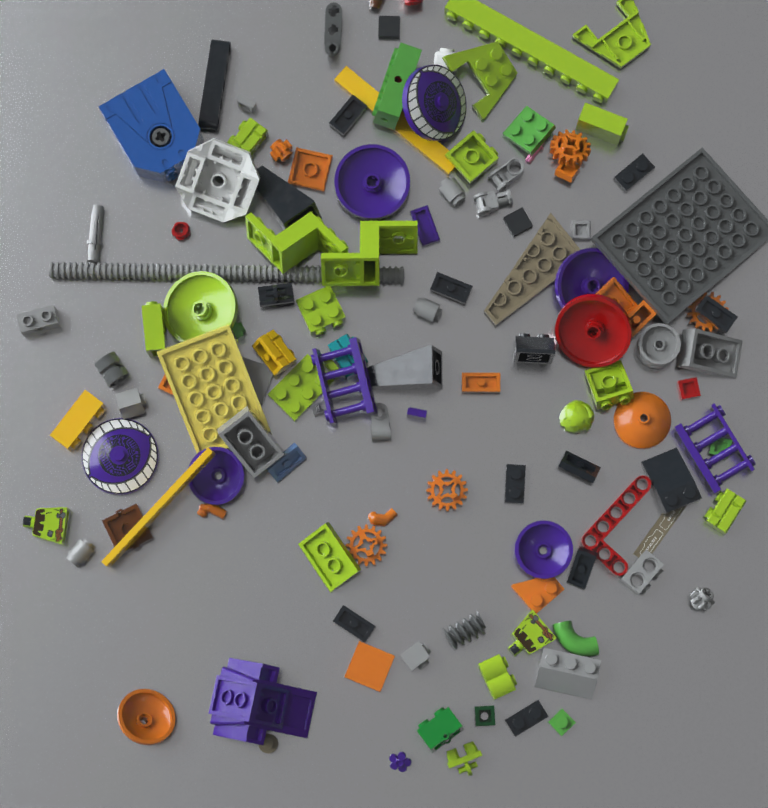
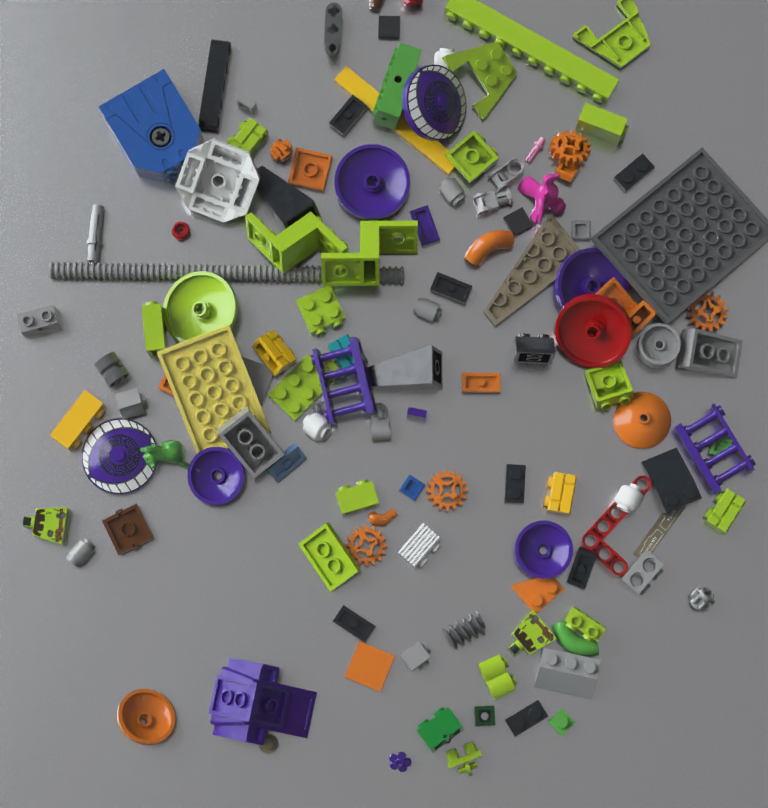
yellow tile [101,448,216,567] -> none
orange arm [197,504,227,519] -> none
bright green plate [232,321,246,342] -> none
black hips [258,283,294,307] -> none
bright green plate [502,106,556,156] -> none
lime hair [559,400,595,433] -> none
black plate [559,450,601,483] -> none
red tile [677,377,701,400] -> none
black plate [695,295,738,333] -> none
none -> bright green animal [140,440,190,469]
none -> white head [303,413,332,441]
none -> lime brick [335,479,379,516]
none -> white brick [398,523,441,569]
none -> blue tile [399,474,426,501]
none -> orange cylinder [465,230,515,266]
none -> dark pink animal [518,173,566,223]
none -> yellow brick [544,472,577,515]
none -> lime plate [565,605,606,642]
none -> white head [615,483,644,514]

